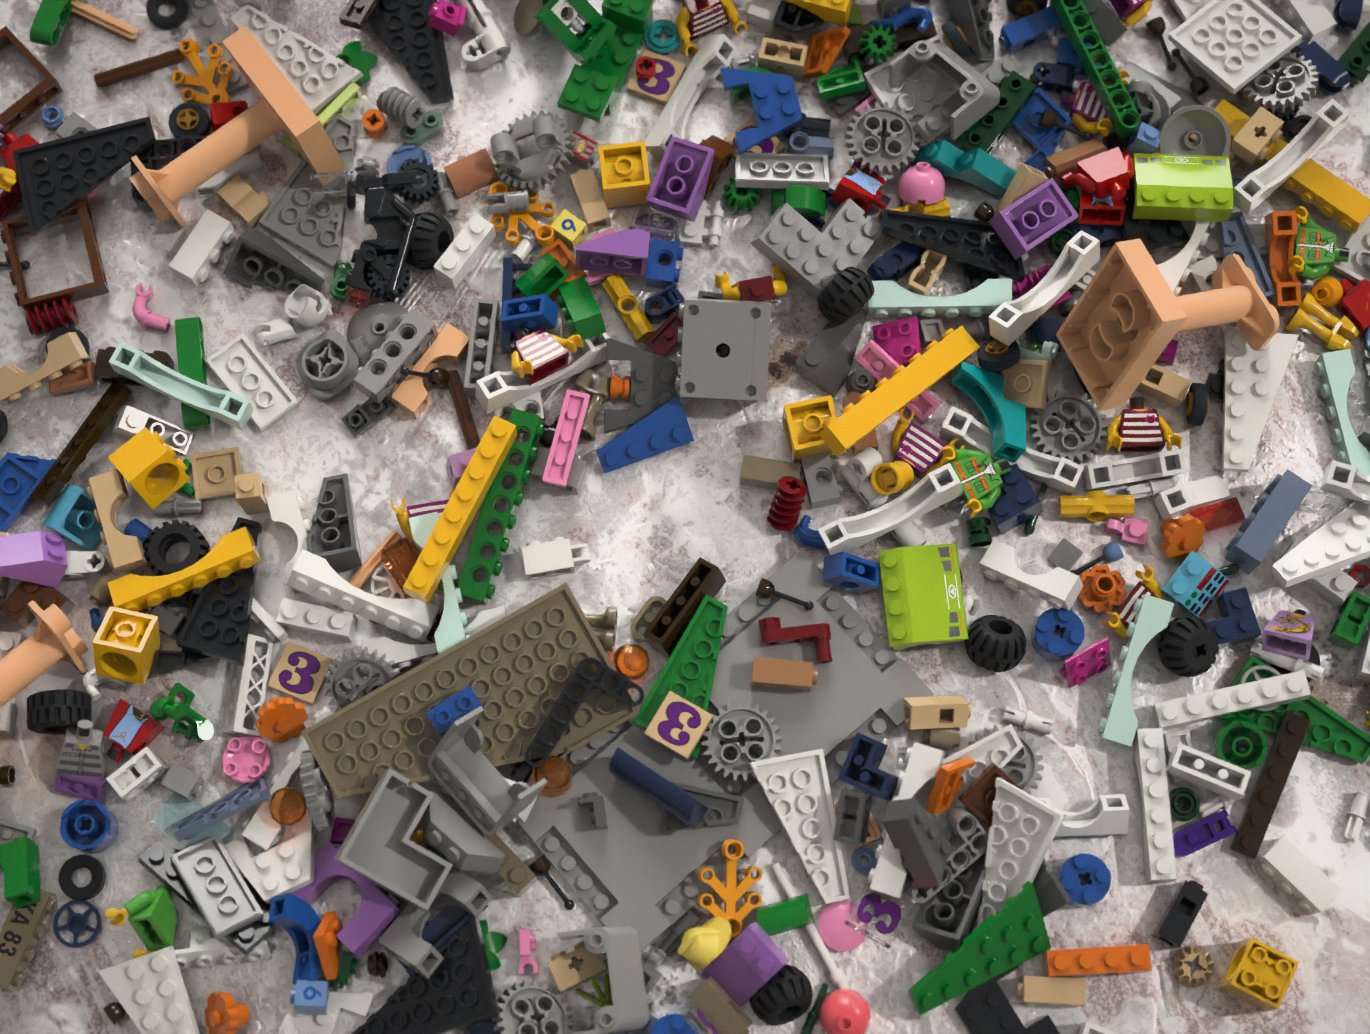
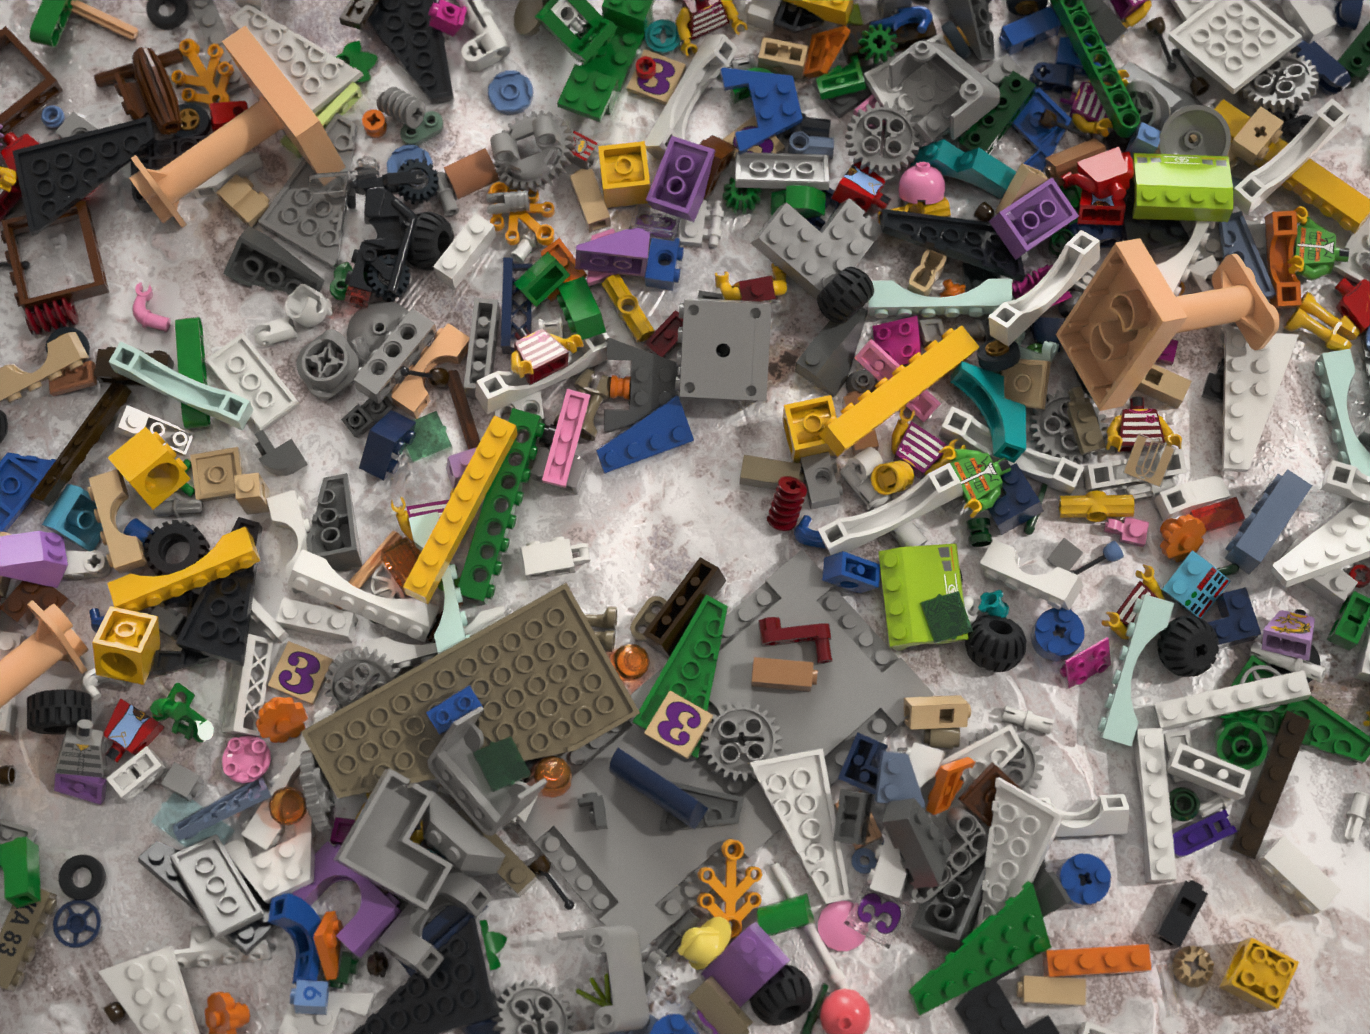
blue brick [60,800,118,854] -> none
dark tan brick [87,570,118,608] -> none
bright green torso [105,885,178,959] -> none
white brick [169,209,235,287] -> none
blue brick [501,294,559,335] -> none
bright pink plate [519,929,539,975] -> none
black beam [525,657,644,767] -> none
tan brick [548,941,608,993] -> none
light yellow brick [550,209,588,250] -> none
dark blue piece [644,283,684,324] -> none
hinge [755,578,814,611] -> none
dark blue piece [867,240,927,281] -> none
orange plant [1077,565,1126,615] -> none
black wheel [1185,383,1209,426] -> none
light orange cone [1311,276,1343,309] -> none
none -> reddish brown plate [114,47,182,135]
none -> dark grey brick [254,430,308,476]
none -> dark blue brick [359,410,416,481]
none -> clear green piece [405,411,452,462]
none -> clear green piece [473,736,531,792]
none -> medium blue tile [488,71,533,115]
none -> sand blue wing [875,750,925,808]
none -> clear green piece [920,591,973,644]
none -> orange plant [940,279,966,297]
none -> teal brick [978,590,1009,618]
none -> dark tan hinge [1067,386,1106,455]
none -> piece [1123,433,1176,487]

